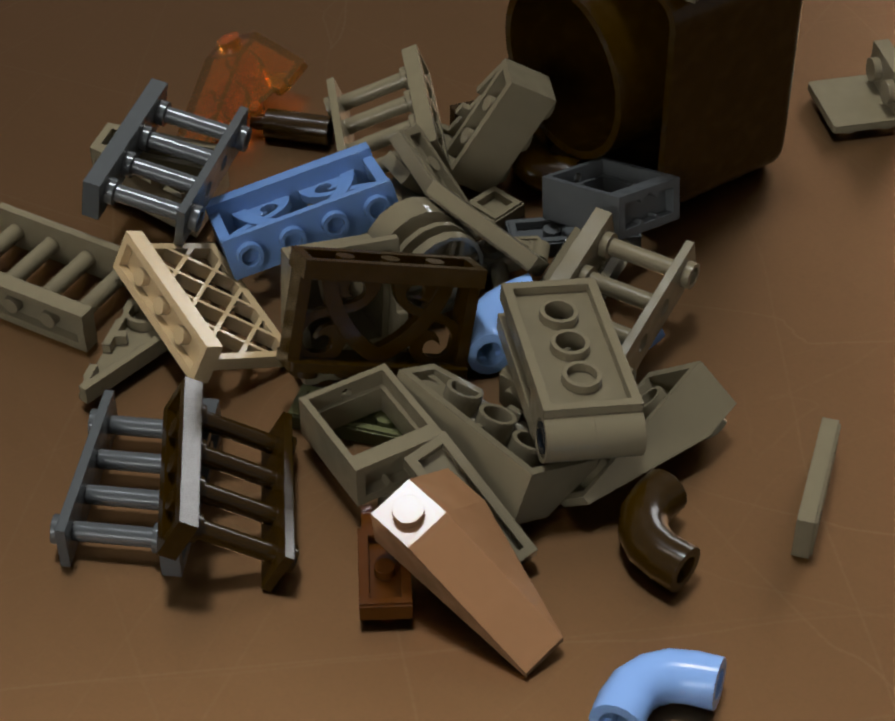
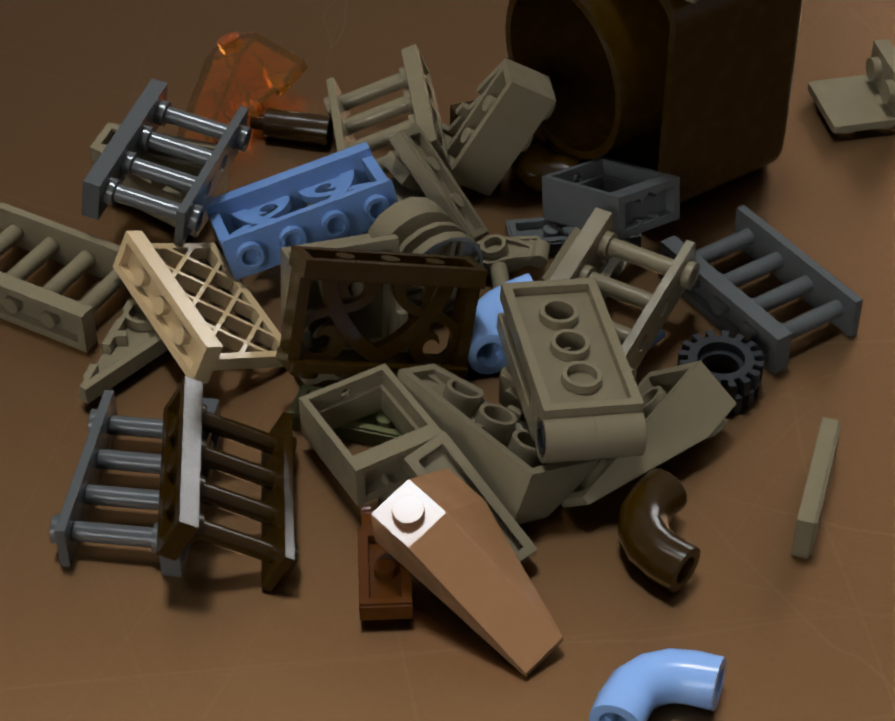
dark tan tile [425,180,550,277] -> none
dark tan tile [469,186,525,229] -> none
none -> dark grey fence [658,205,863,375]
none -> black tyre [677,330,764,413]

